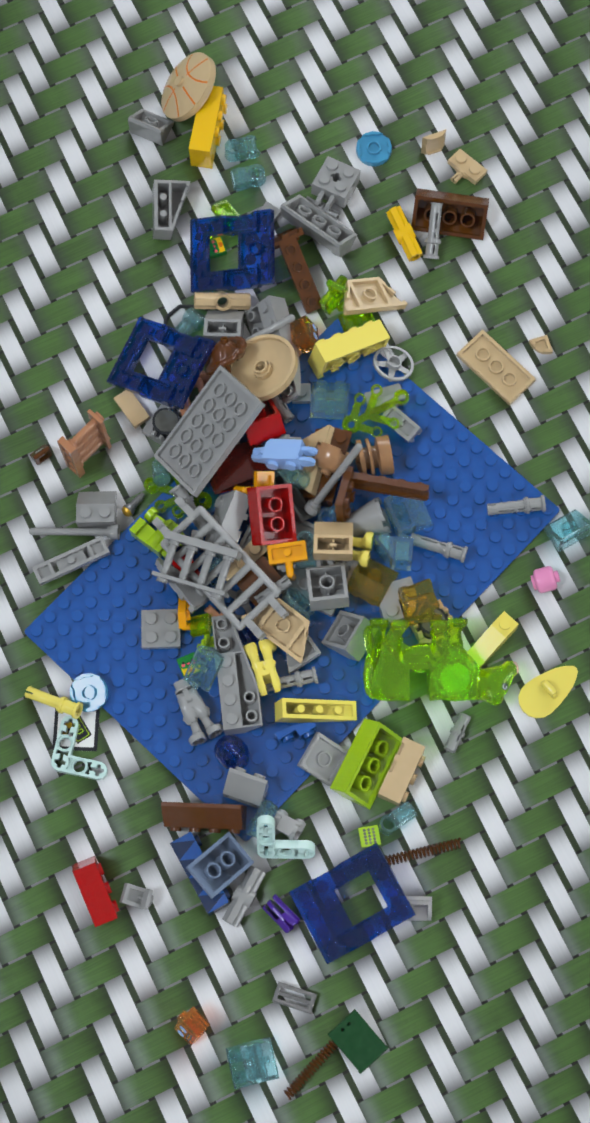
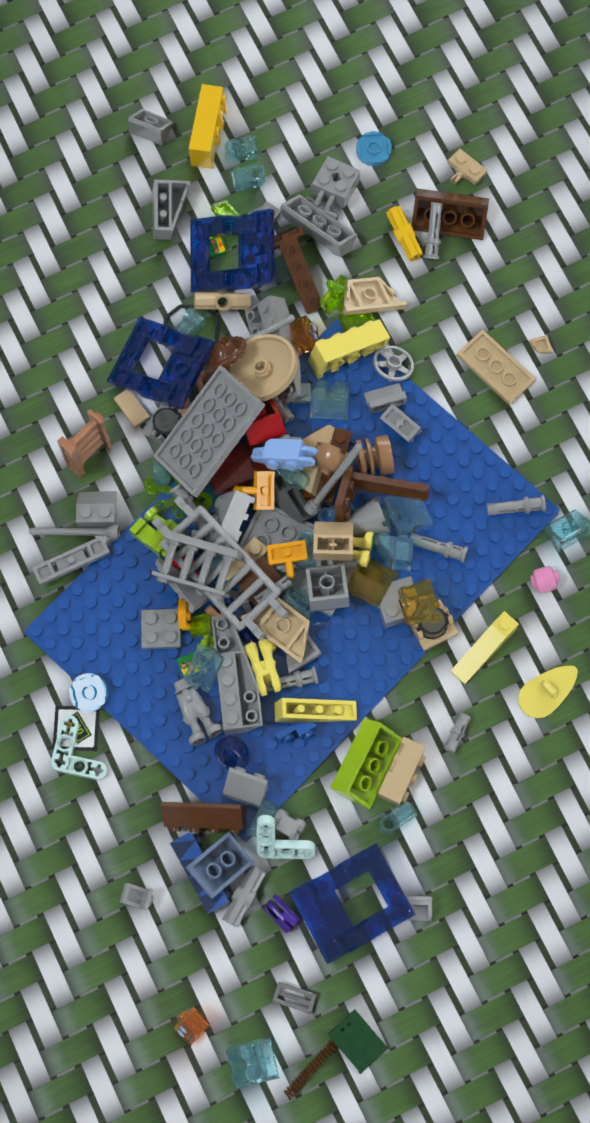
light yellow pin [25,686,83,719] -> none
reddish brown slope [30,444,52,465] -> none
red wedge [72,856,120,927] -> none
flat silver piece [122,492,146,517] -> none
tan dish [161,52,216,122] -> none
light grey slope [203,310,245,346] -> none
red brick [247,483,297,546] -> none
light grey tile [297,732,348,786] -> none
light grey slope [321,610,378,662] -> none
clear neon green plant [342,384,410,438] -> none
lime tile [358,825,381,849] -> none
clear neon green animal [363,618,519,706] -> none
reddish brown piece [365,837,461,871] -> none
tan piece [421,129,446,155] -> none

